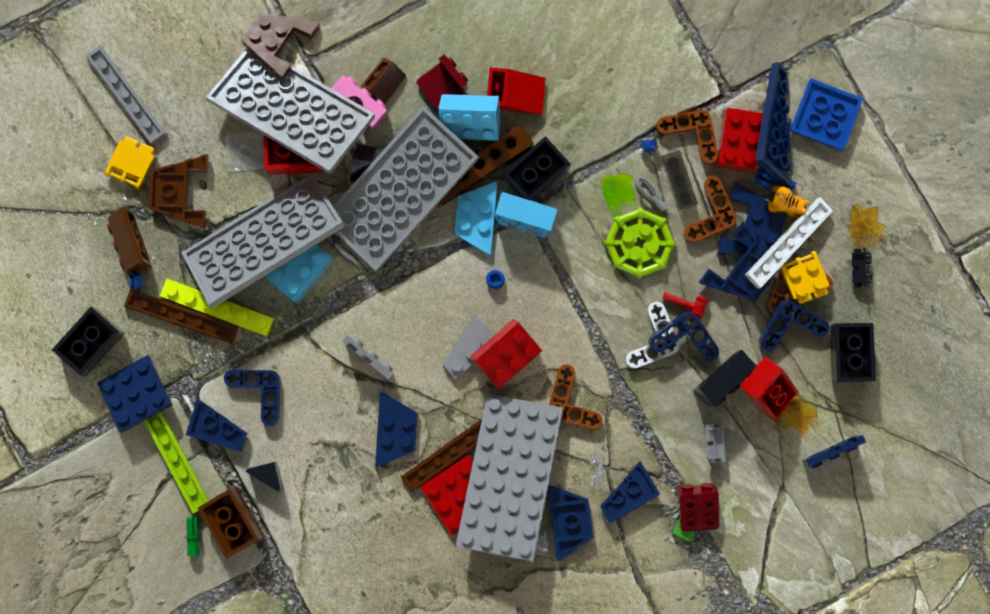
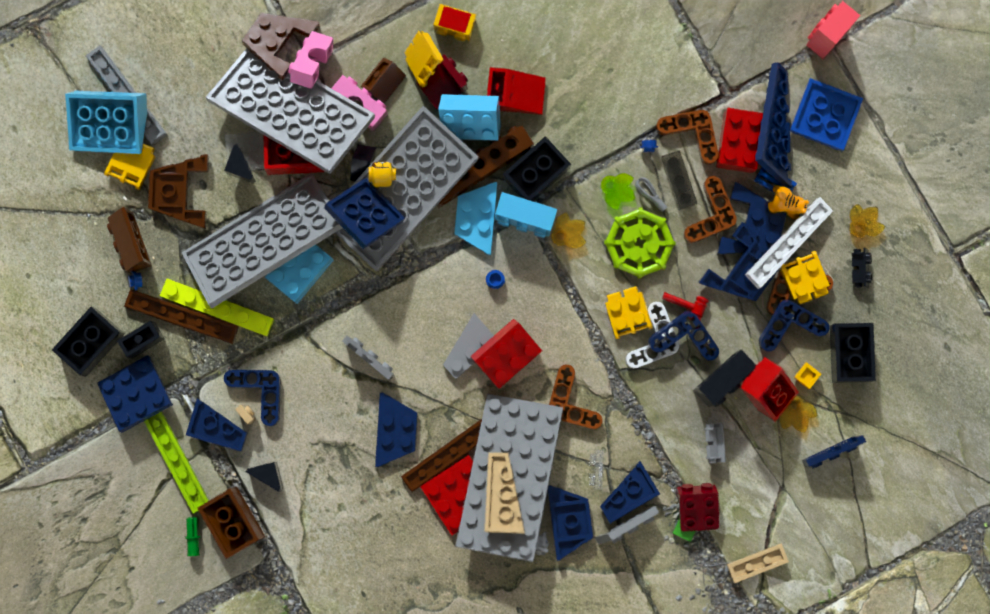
none -> medium azure slope [65,91,147,154]
none -> black brick [117,321,165,359]
none -> black slope [224,144,256,183]
none -> tan plate [235,404,256,425]
none -> bright pink arch [288,31,333,89]
none -> dark blue plate [324,178,405,249]
none -> yellow head [368,162,396,187]
none -> yellow plate [405,31,443,87]
none -> brick [433,4,476,41]
none -> tan wing [485,452,525,534]
none -> clear yellow plate [551,213,586,249]
none -> light grey wing [595,506,659,545]
none -> yellow plate [605,286,653,340]
none -> tan plate [726,543,789,583]
none -> yellow plate [793,362,821,389]
none -> coral brick [806,1,861,59]

